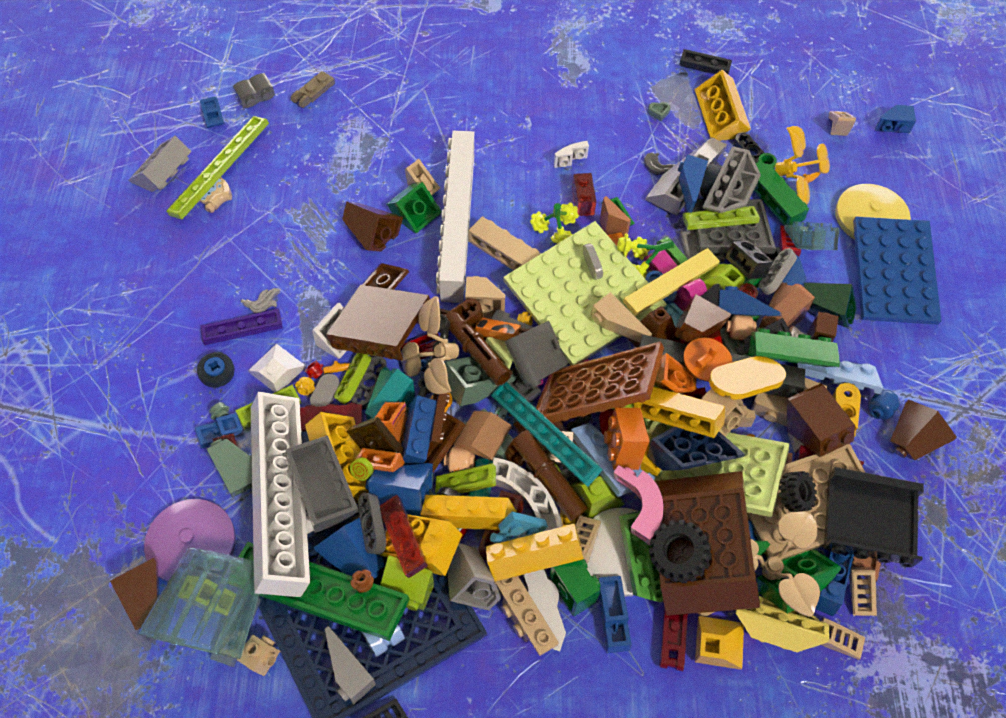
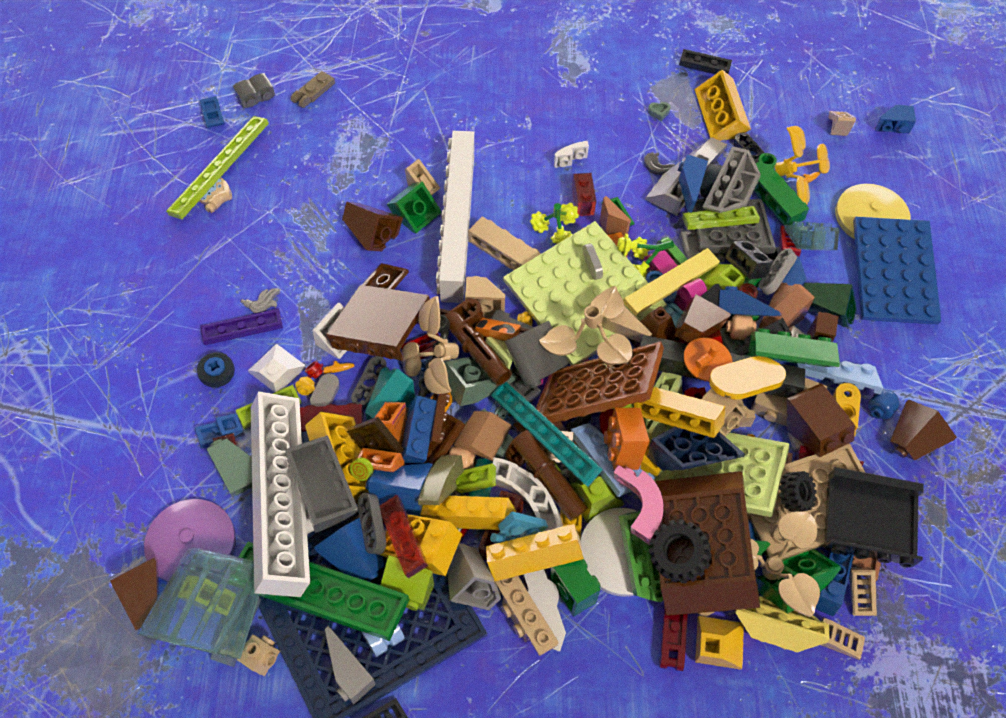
light grey slope [129,136,191,192] -> none
sand green plate [209,402,229,420] -> none
lime beam [334,353,371,404] -> none
dark orange plate [350,570,374,592] -> none
tan slope [575,516,601,564] -> none
blue slope [598,576,632,653] -> none
orange slope [654,353,697,393] -> none
none -> olive slope [418,455,464,505]
none -> tan plant [539,286,632,365]

